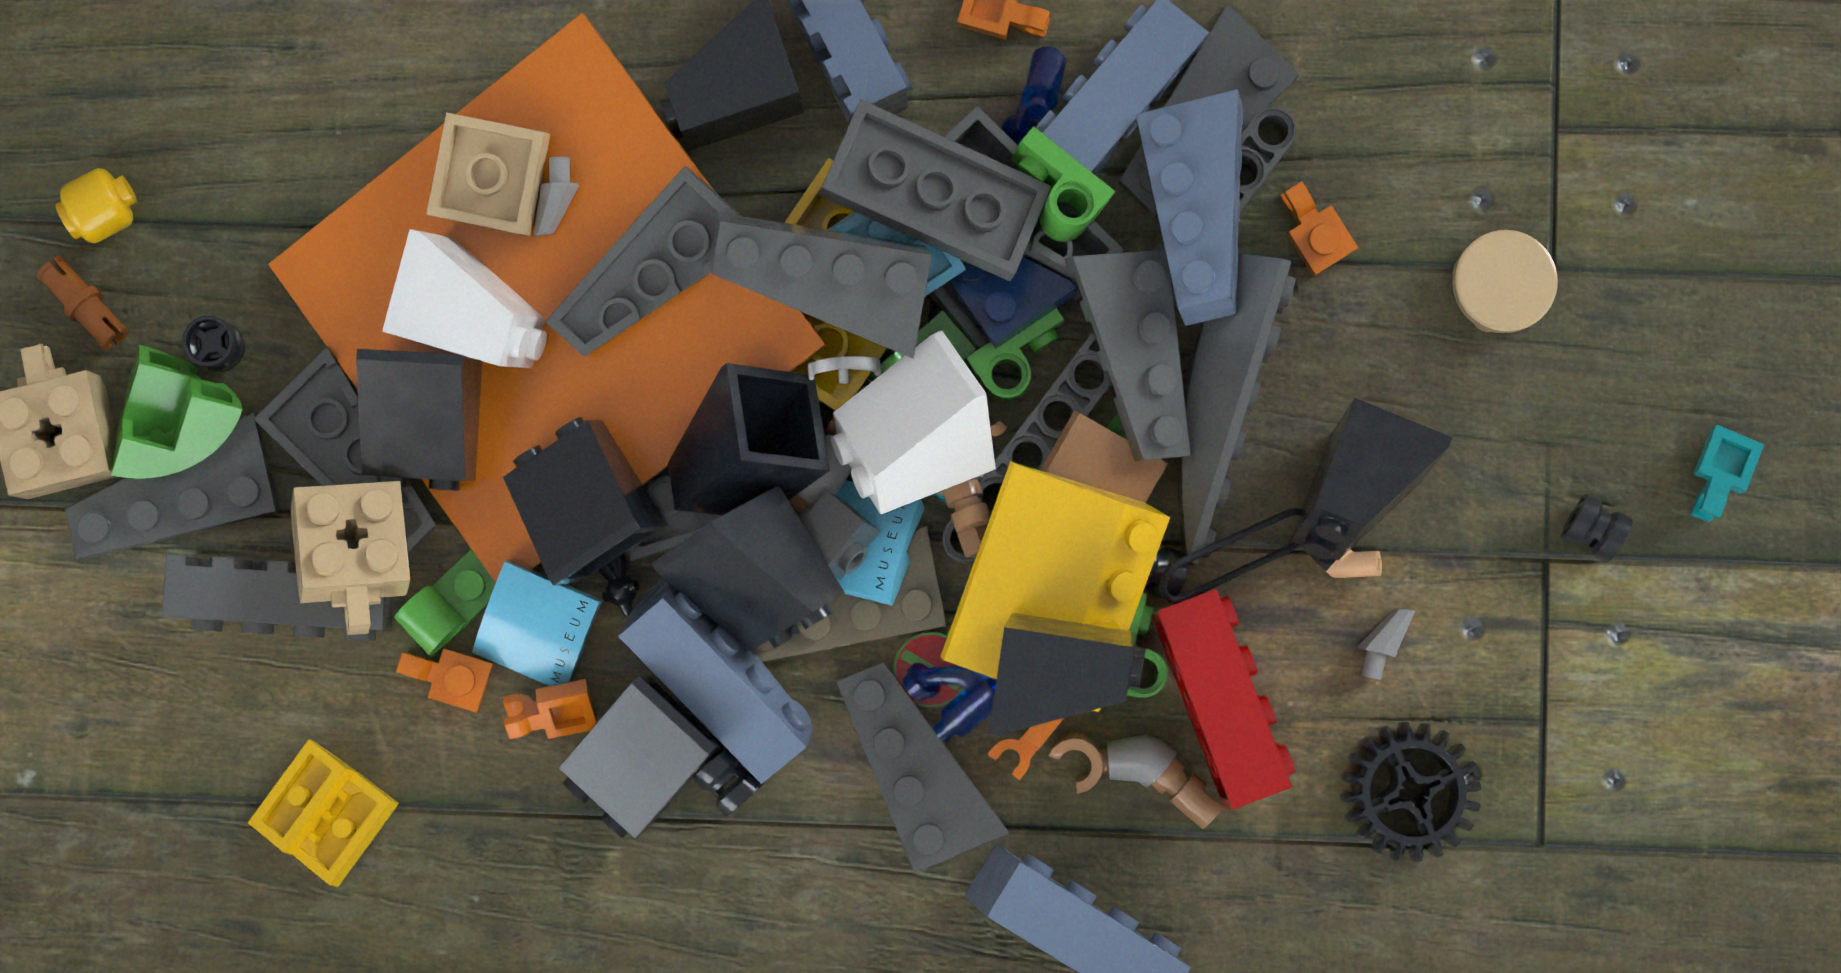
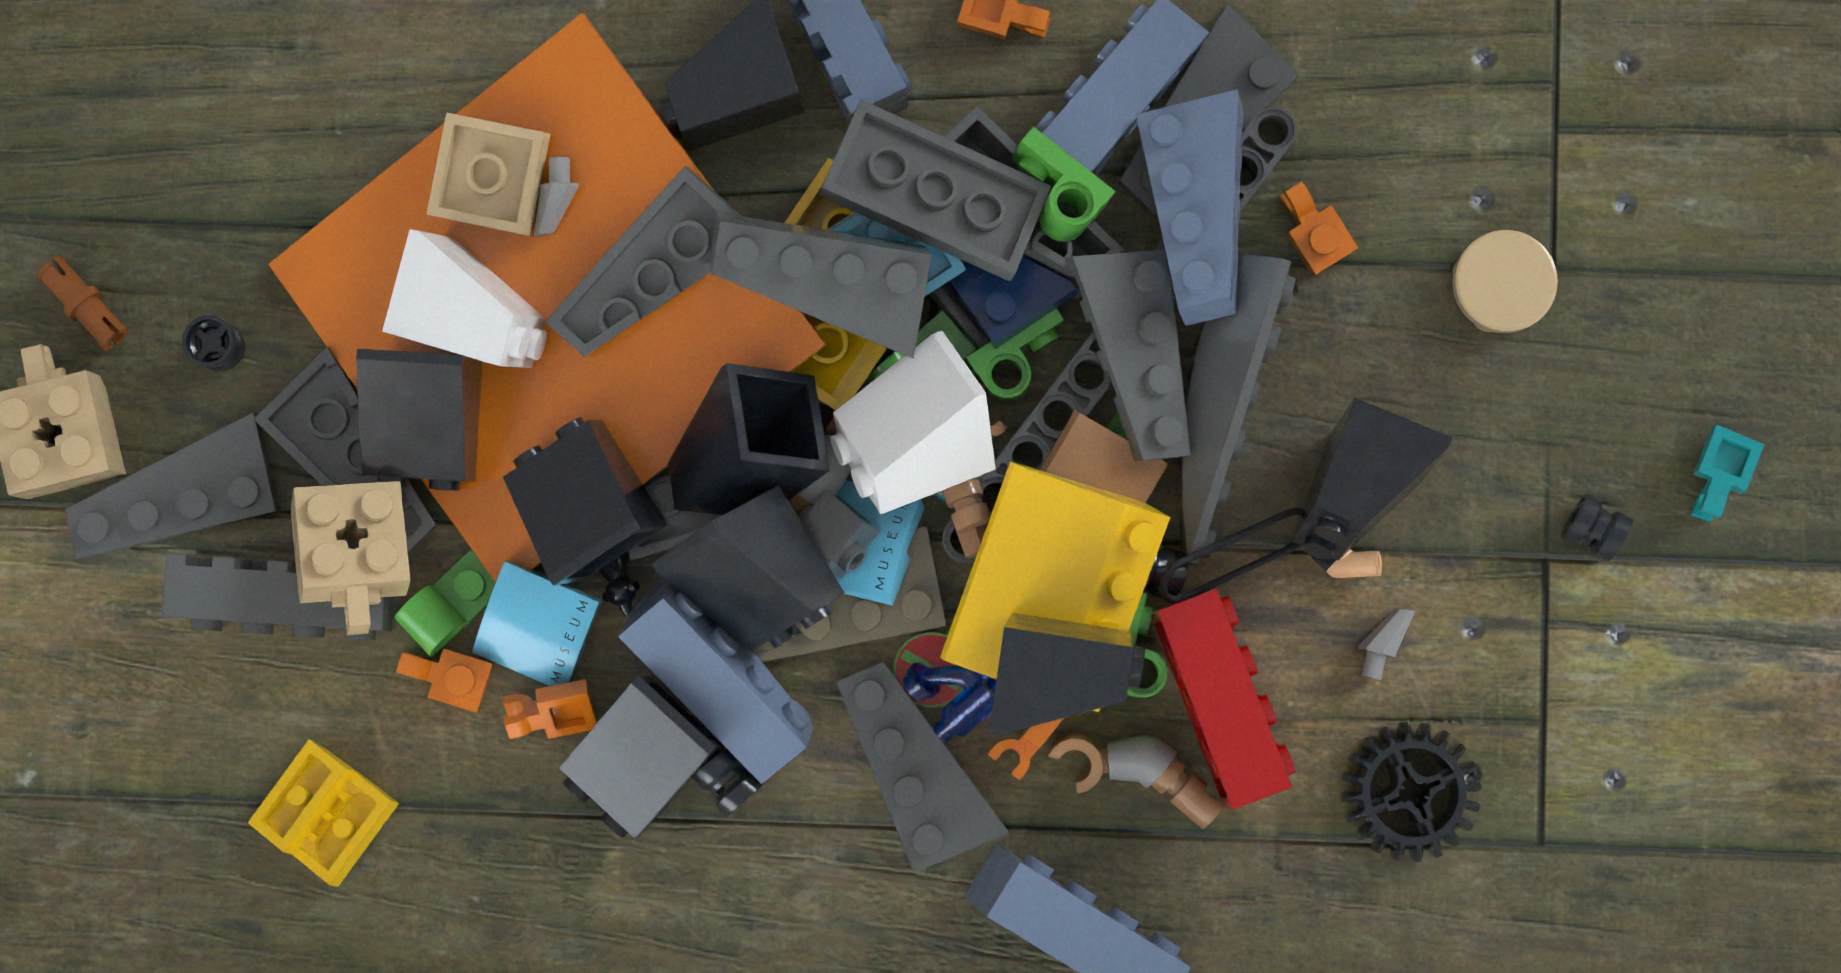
yellow head [55,168,138,243] -> none
bright green brick [111,345,243,479] -> none
white piece [808,356,881,384] -> none
clear blue plant [1001,46,1066,146] -> none

